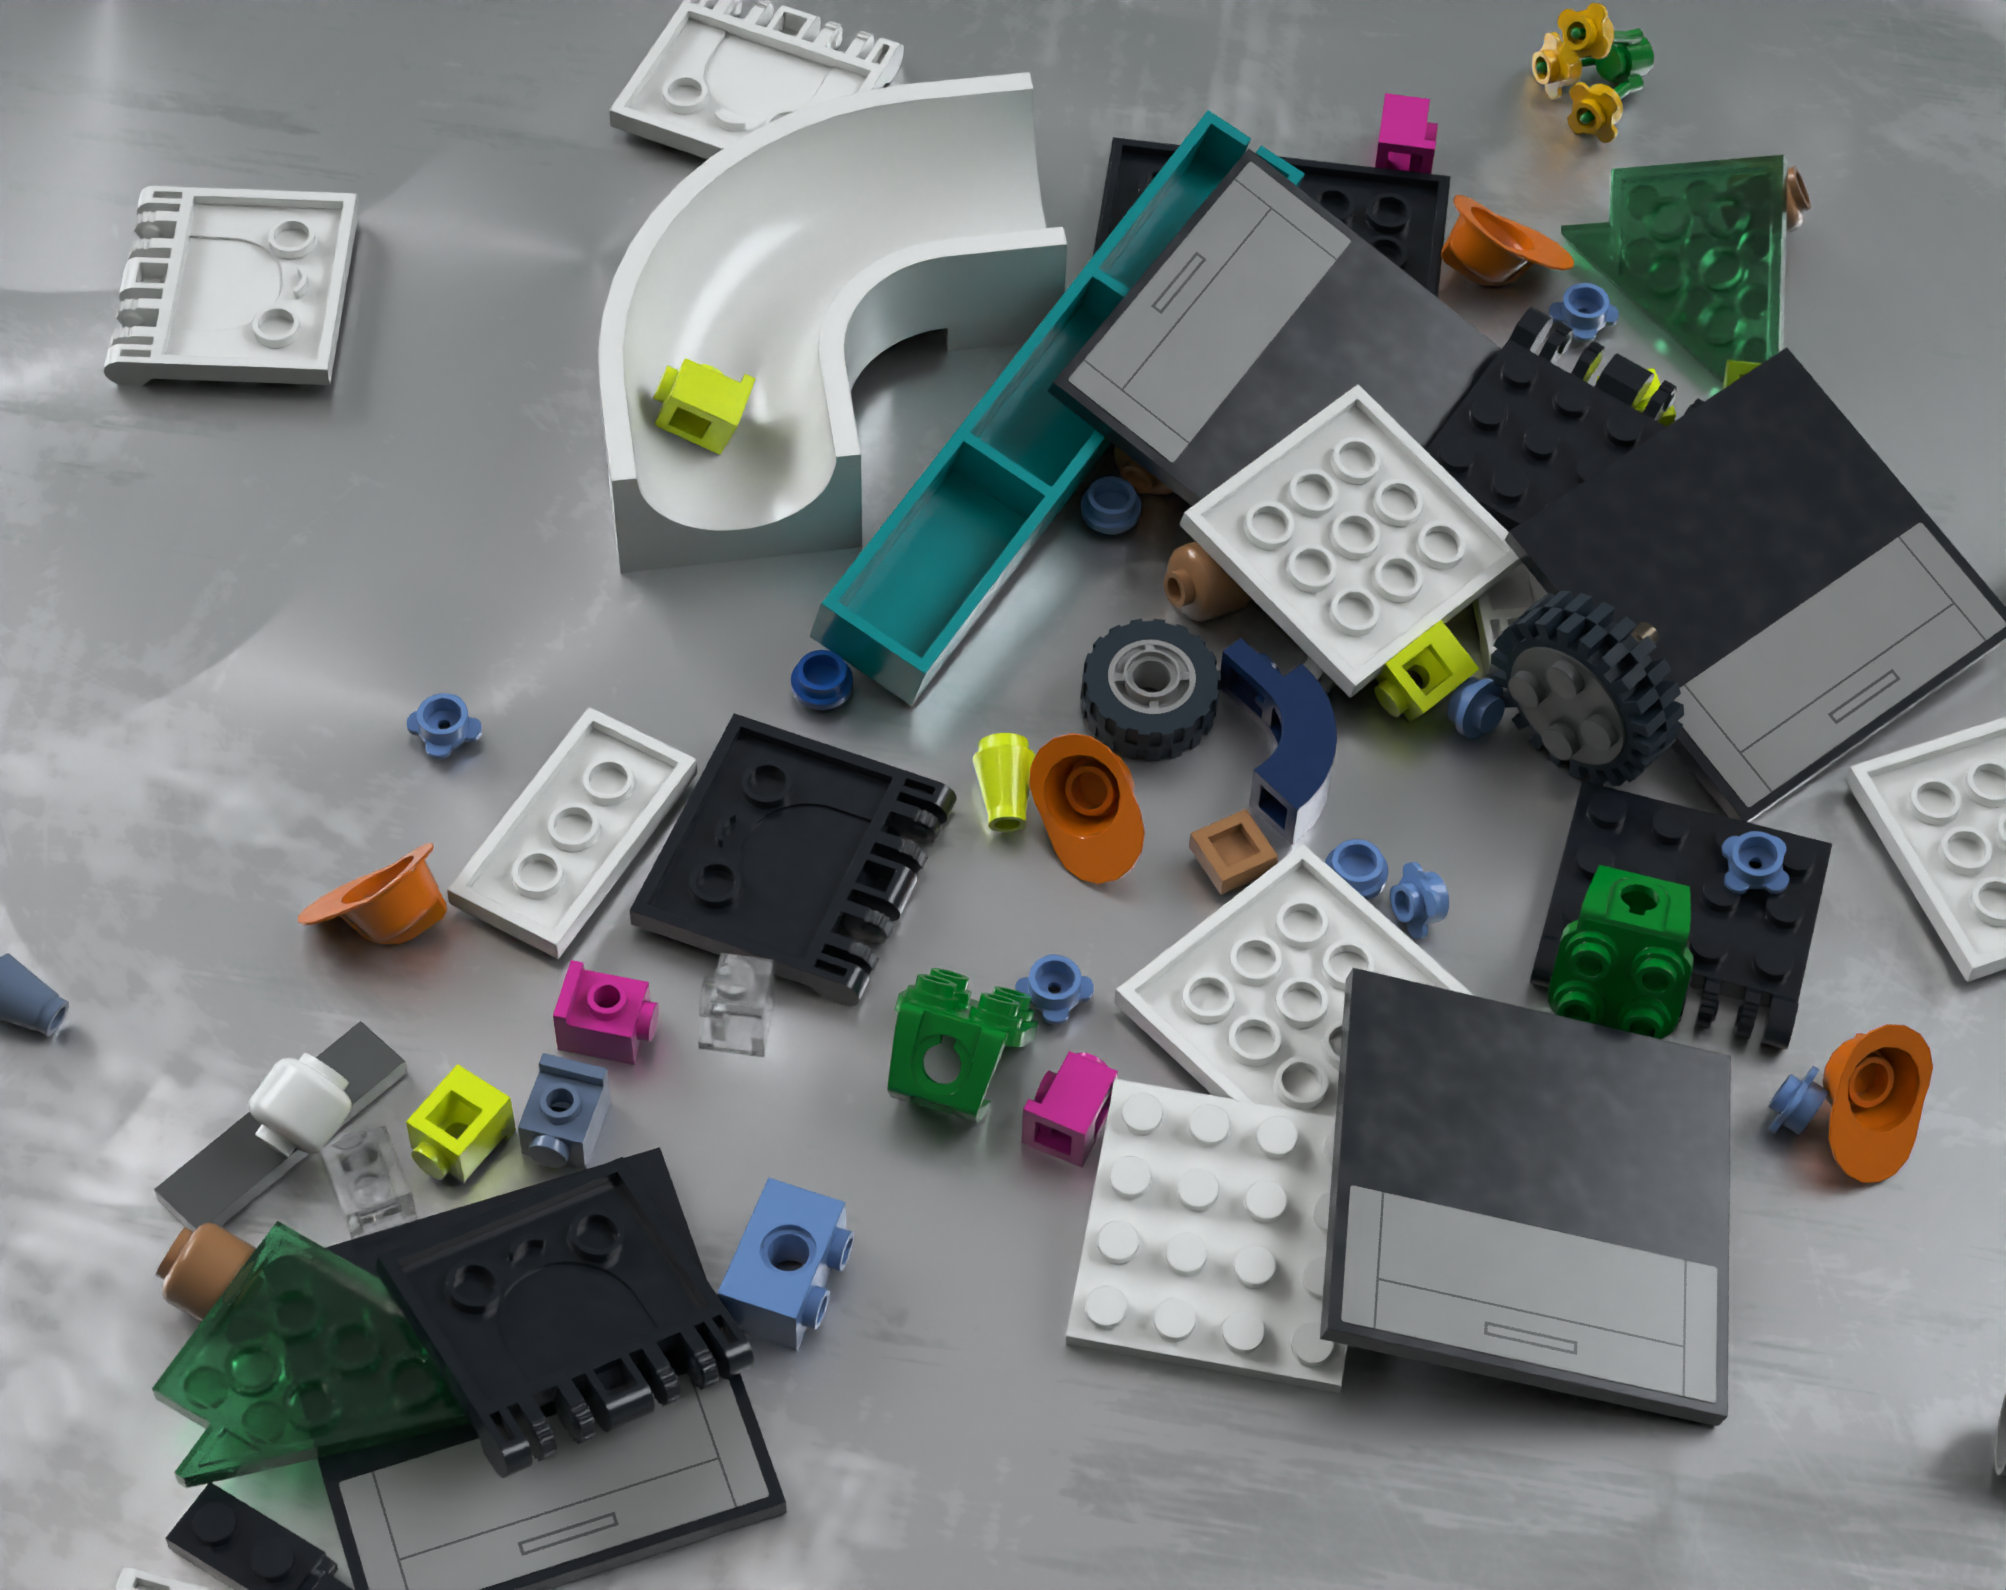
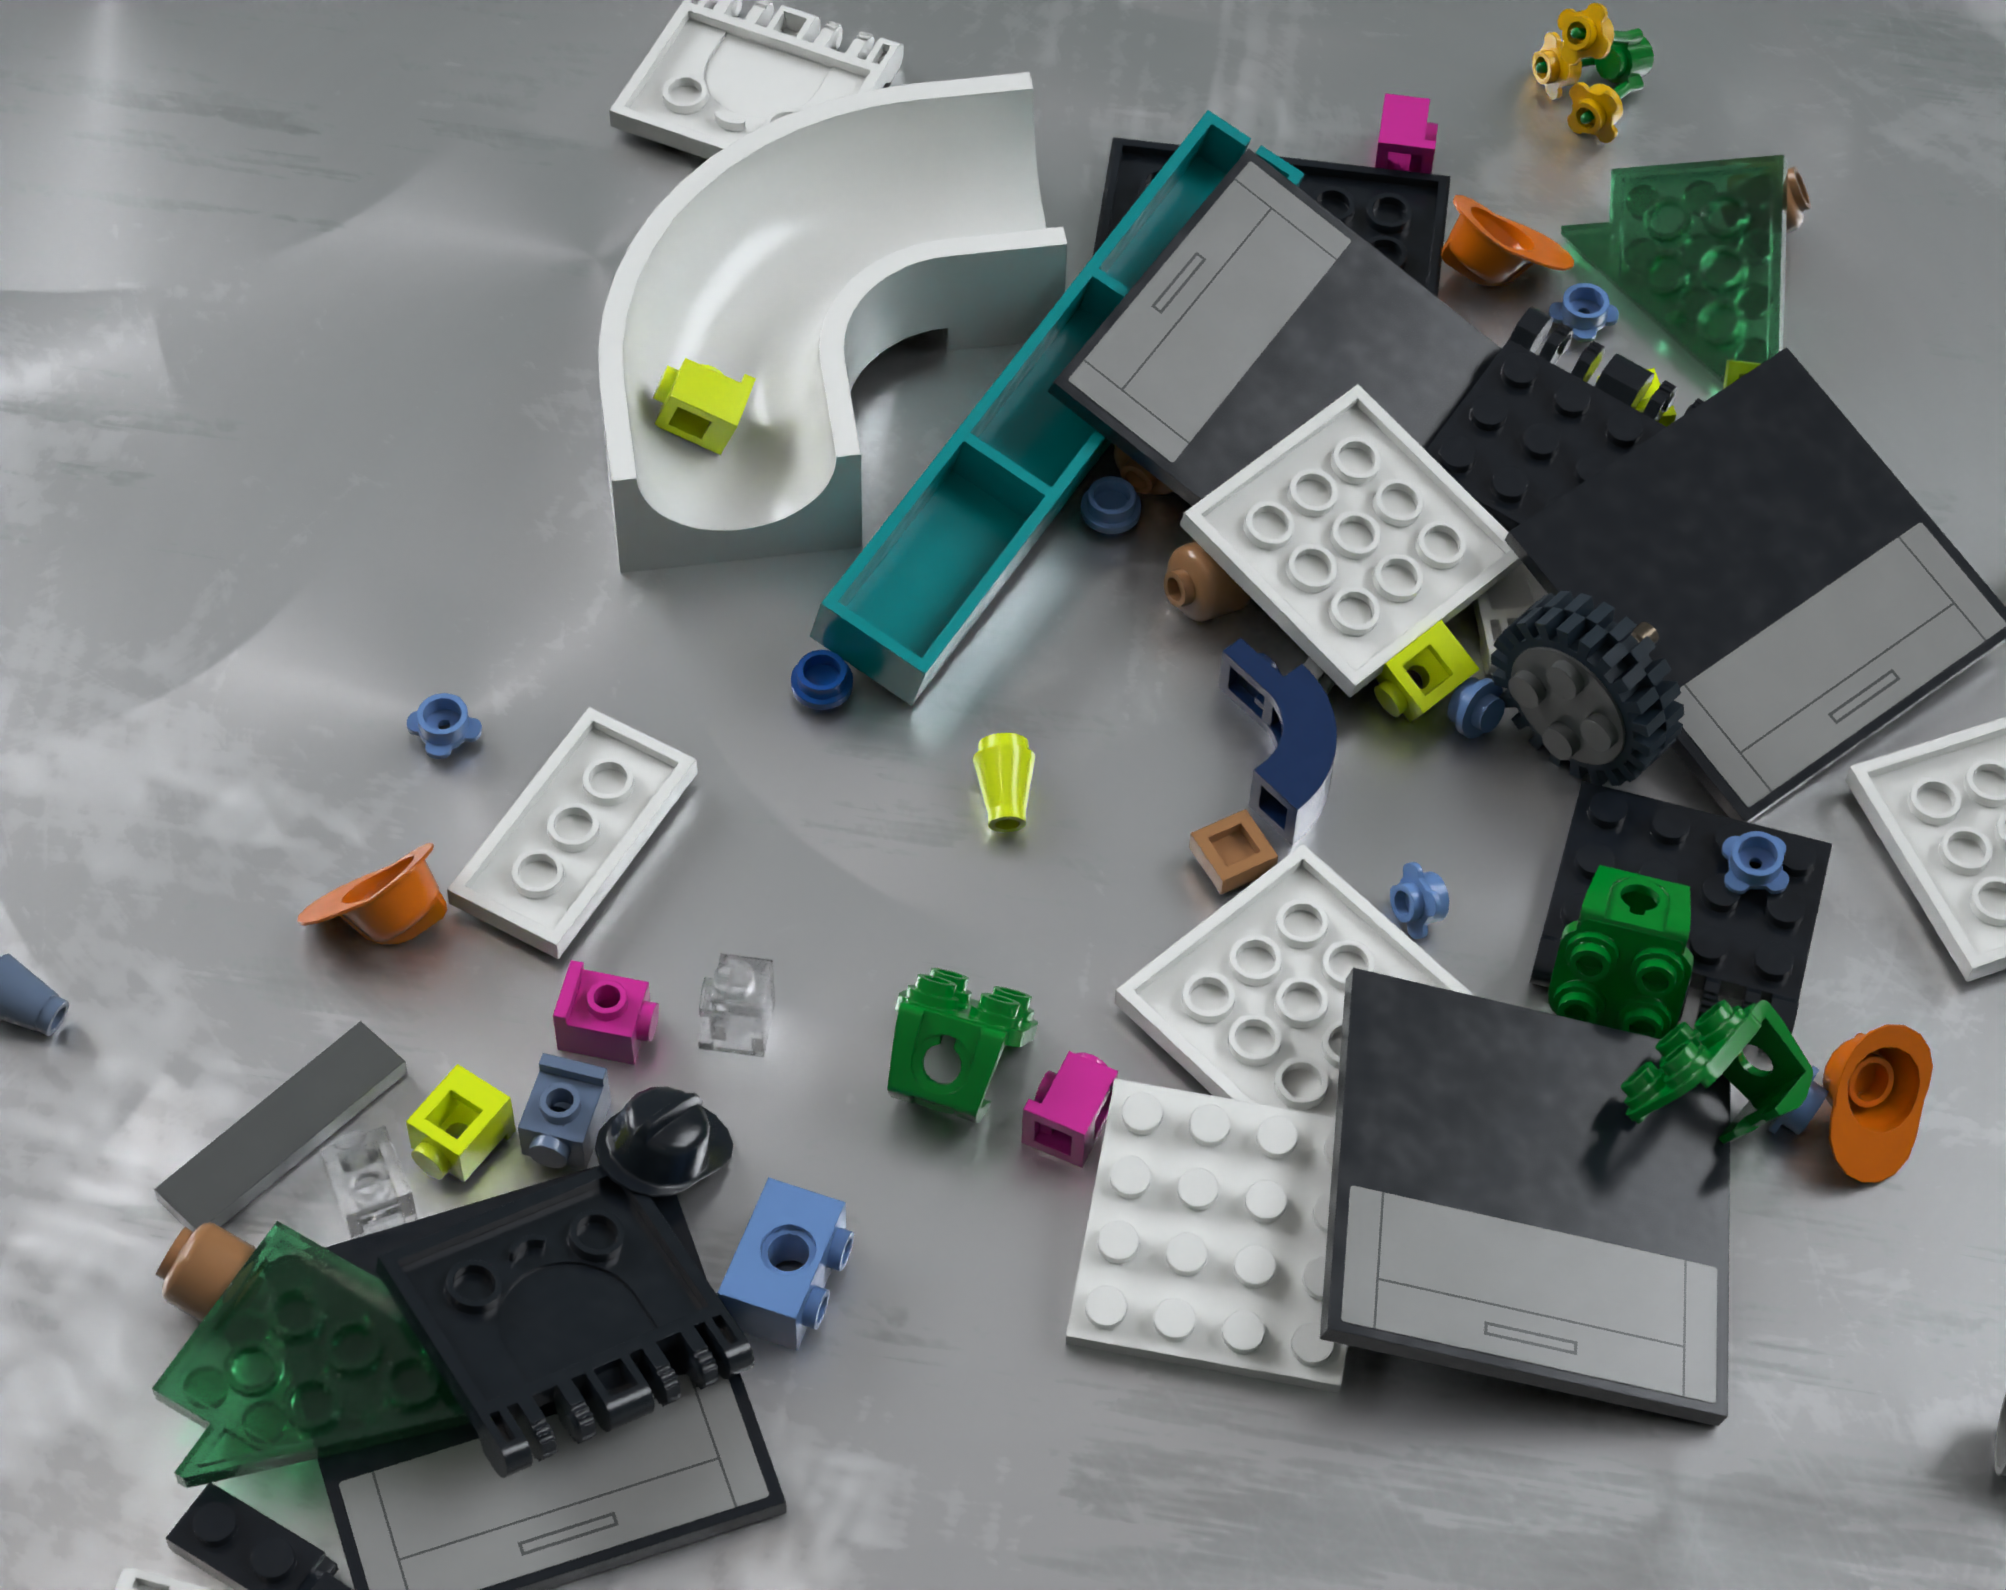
white hinge [104,186,359,386] -> none
white head [248,1052,352,1158] -> none
black hinge [629,713,957,1006] -> none
medium blue plate [1015,954,1094,1025] -> none
orange piece [1029,733,1145,884] -> none
black wheel [1080,619,1221,762] -> none
medium blue plate [1325,839,1388,900] -> none
none -> black piece [595,1087,733,1197]
none -> green piece [1620,999,1813,1144]

